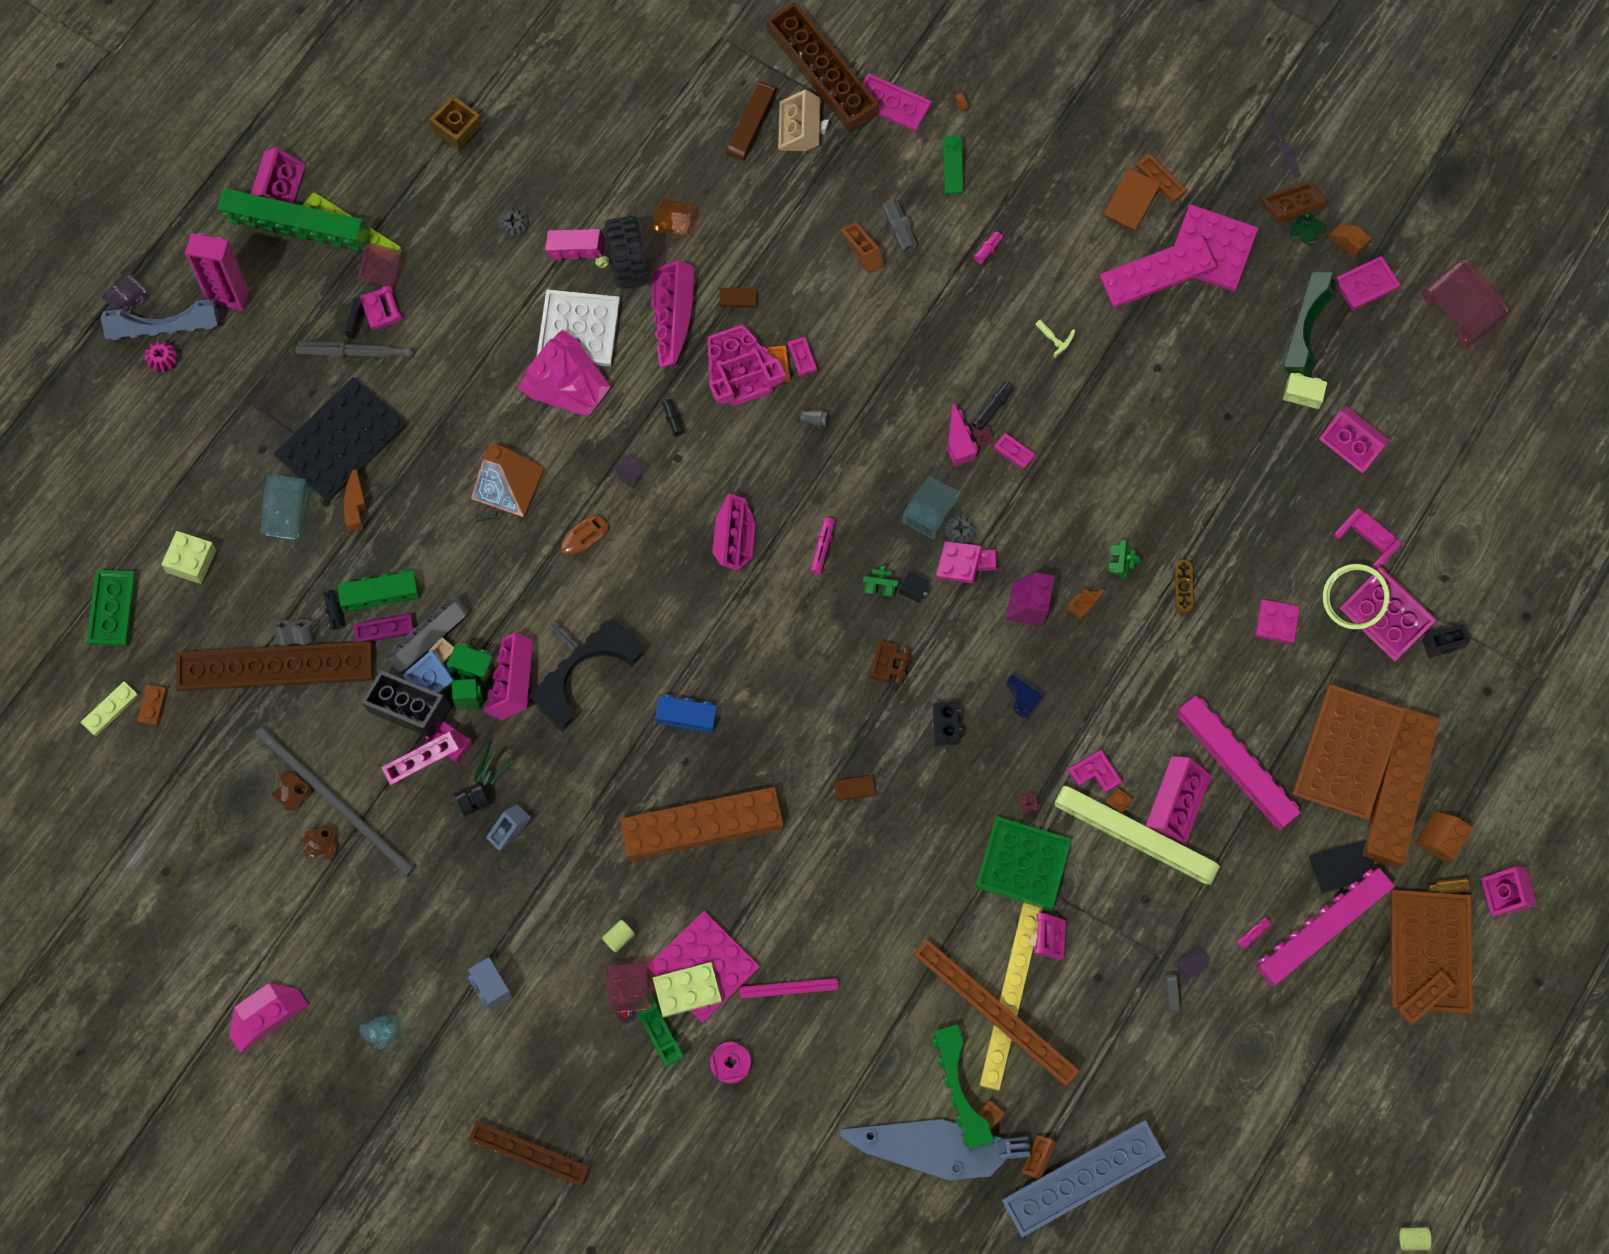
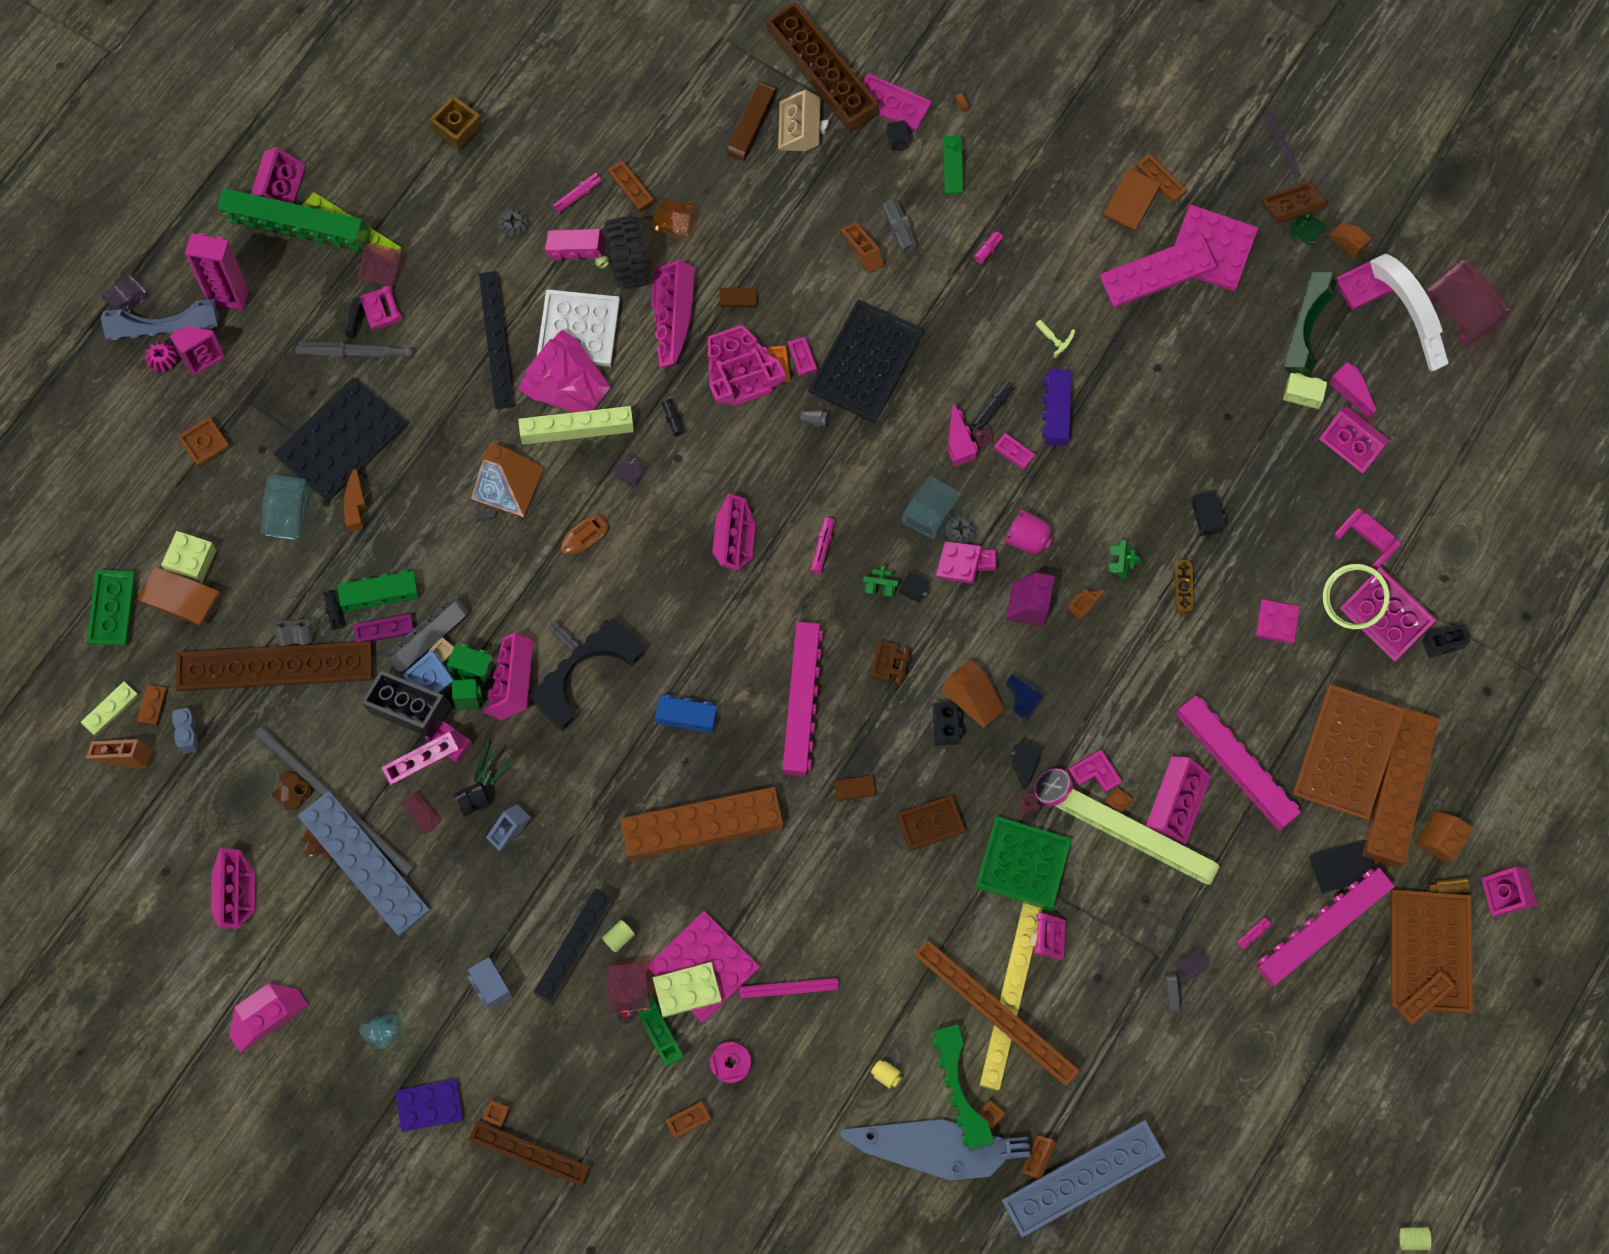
none -> dark orange slope [86,739,152,768]
none -> dark orange slope [136,567,220,627]
none -> dark pink slope [170,326,225,376]
none -> sand blue brick [172,708,199,754]
none -> dark orange plate [177,417,230,467]
none -> dark pink wedge [211,848,255,929]
none -> sand blue plate [298,791,430,936]
none -> dark purple plate [395,1079,463,1132]
none -> clear pink plate [401,792,440,834]
none -> black plate [479,271,514,410]
none -> dark orange plate [482,1100,510,1128]
none -> yellowish green brick [518,406,634,445]
none -> black brick [534,888,614,1006]
none -> dark pink pin [553,173,602,214]
none -> dark orange plate [608,161,654,212]
none -> dark orange plate [665,1101,711,1139]
none -> dark pink brick [783,622,823,777]
none -> black plate [808,299,924,423]
none -> light yellow brick [871,1060,902,1089]
none -> black brick [886,120,910,151]
none -> reddish brown plate [896,795,965,852]
none -> dark orange slope [941,659,1005,728]
none -> dark pink cylinder [1004,509,1052,555]
none -> black slope [1010,741,1041,790]
none -> black tile [1034,768,1073,806]
none -> dark purple brick [1042,369,1071,446]
none -> black brick [1191,491,1227,537]
none -> dark pink slope [1329,362,1377,420]
none -> white arch [1370,254,1449,371]

